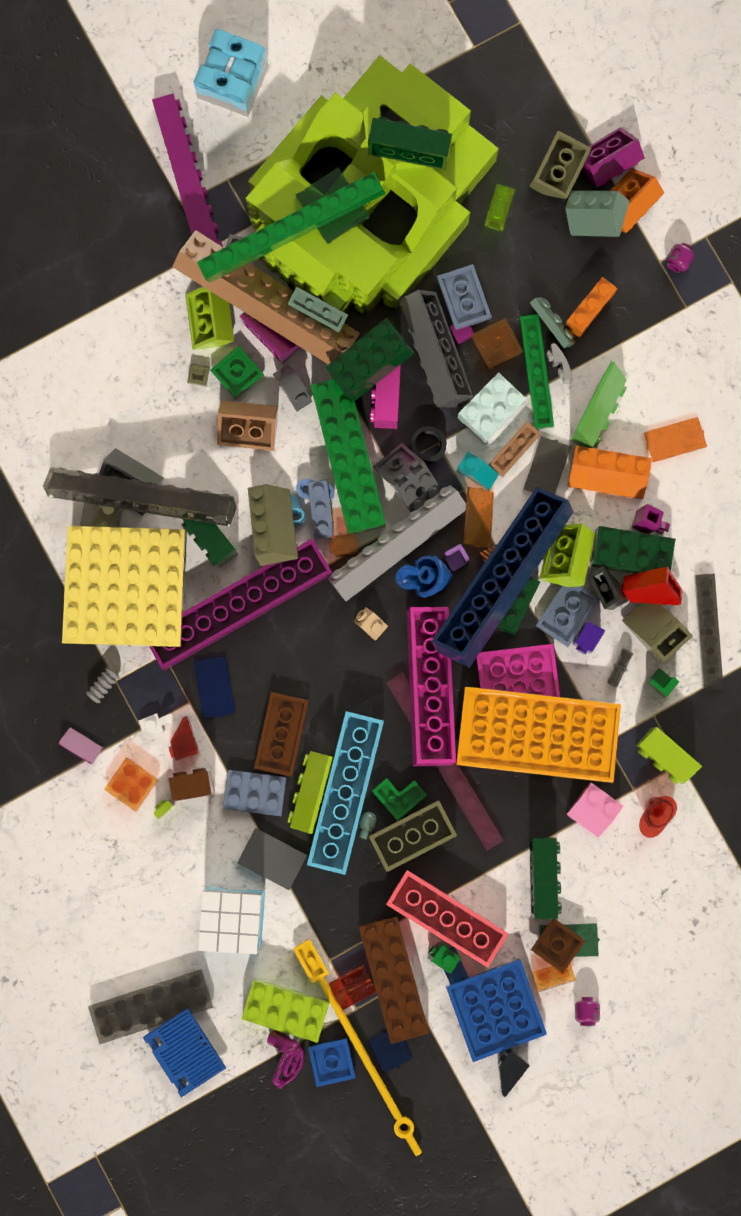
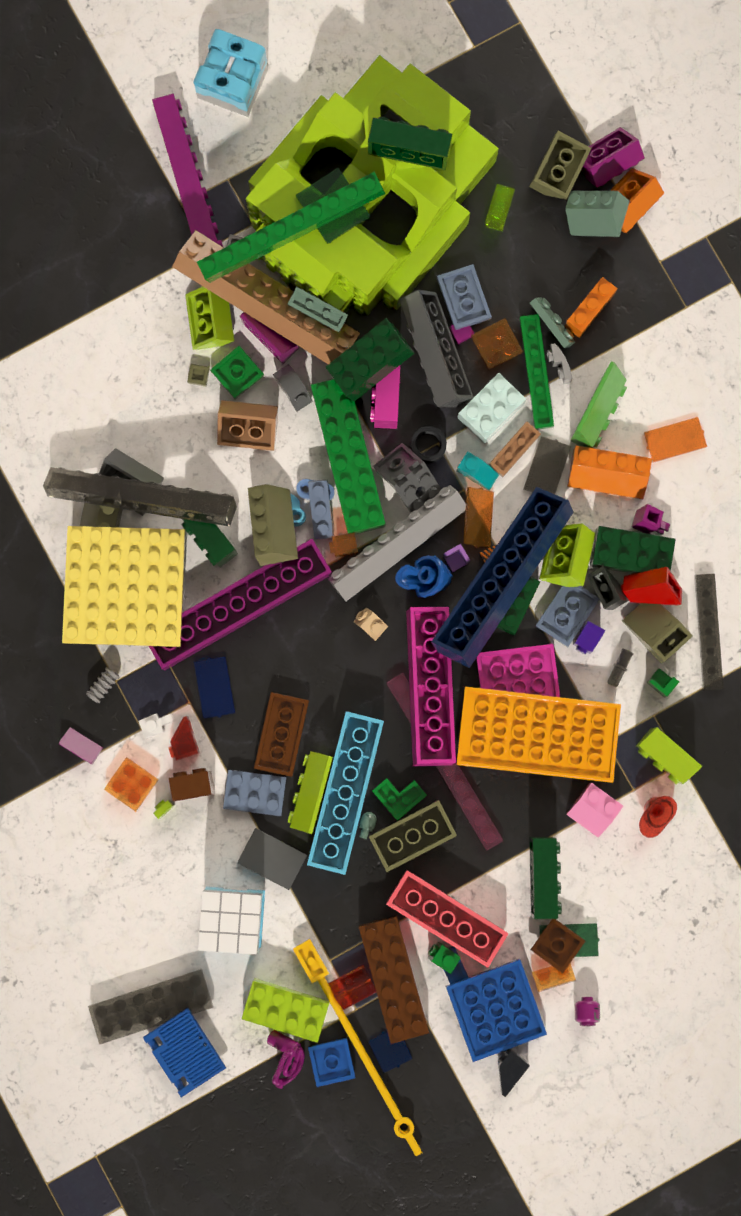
magenta head [666,243,694,273] -> none

